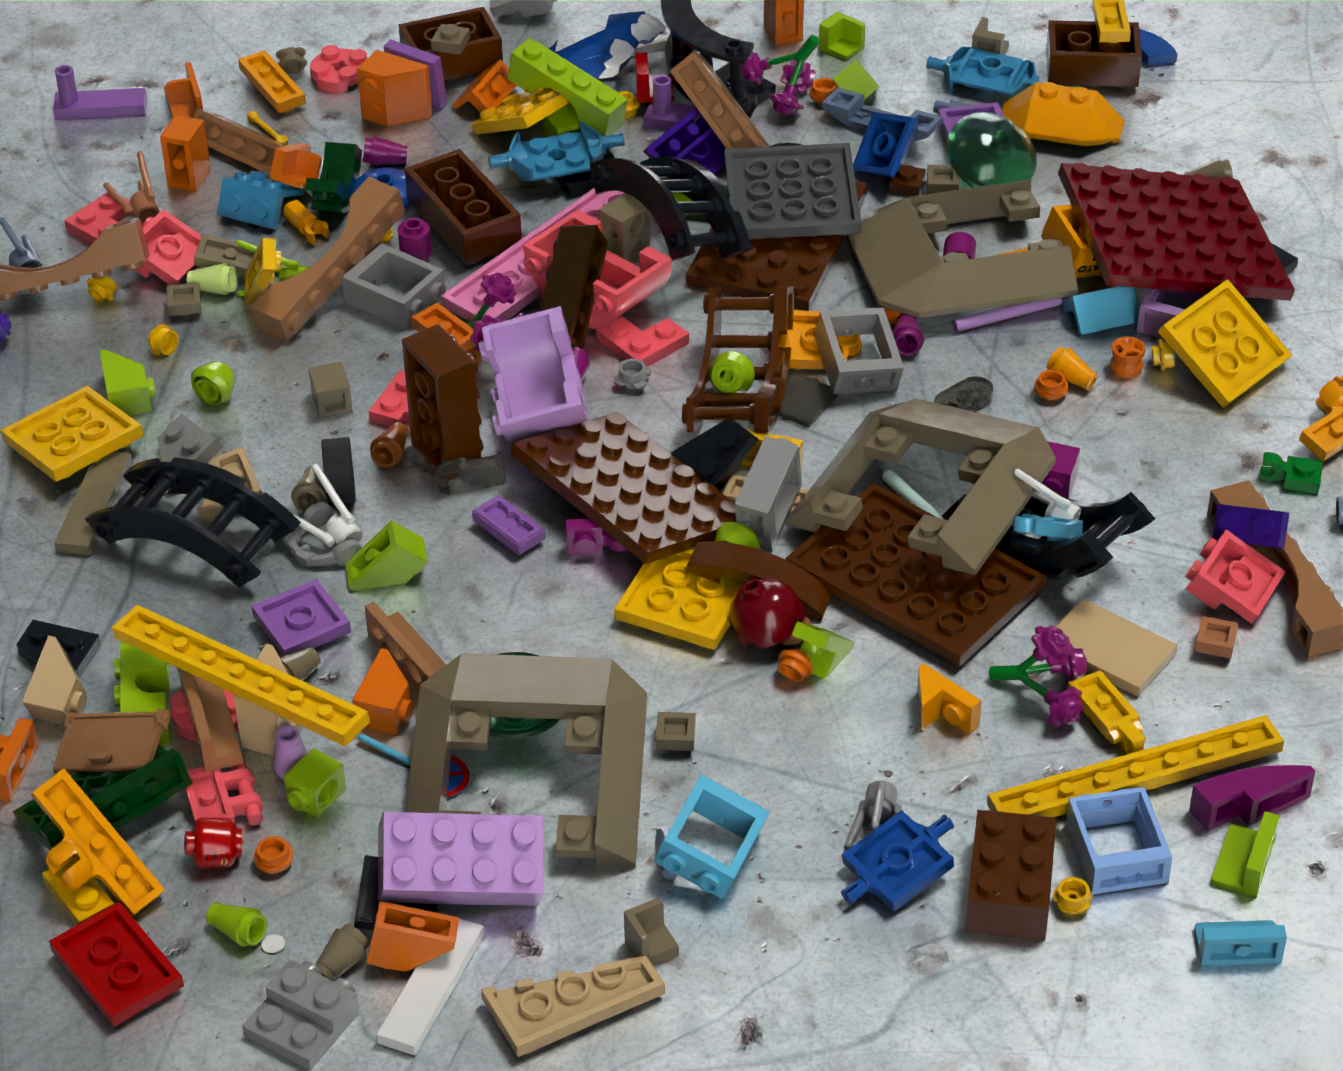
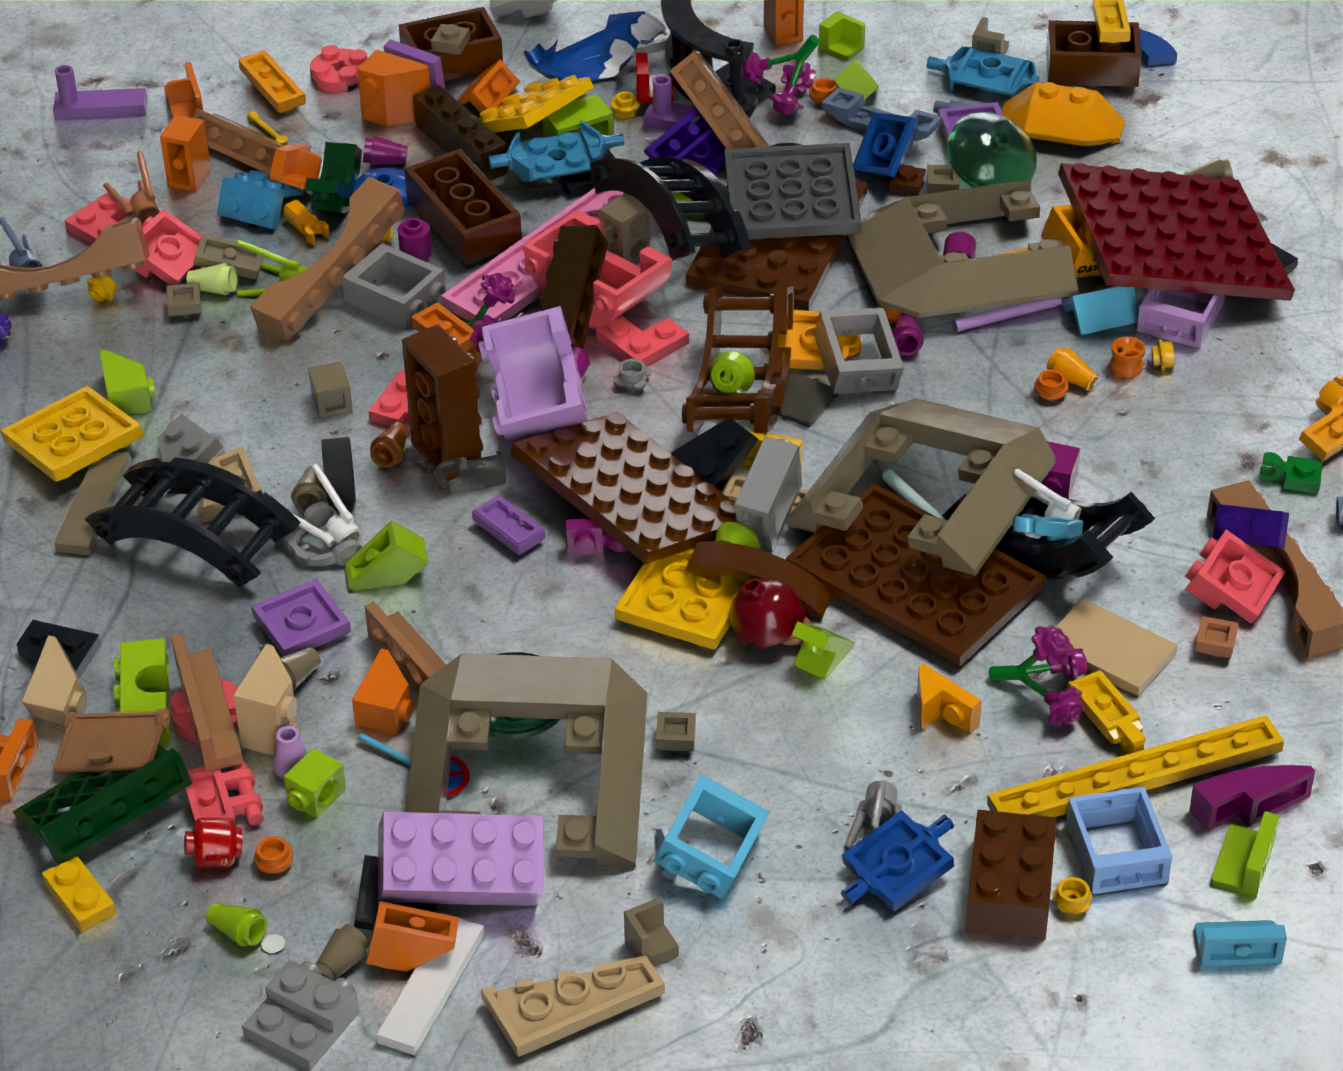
light orange plate [31,768,165,917] -> none
red plate [49,902,184,1027] -> none
yellow plate [112,605,370,747] -> none
yellow plate [148,324,179,356] -> none
lime cone [191,361,235,405] -> none
yellow plate [244,238,281,305] -> none
dark tan plate [276,47,307,74] -> none
lime arch [508,37,628,136] -> none
orange plate [777,649,814,682] -> none
clear smoke plate [934,376,993,412] -> none
yellow plate [1158,279,1293,408] -> none
none -> dark brown brick [413,85,508,181]

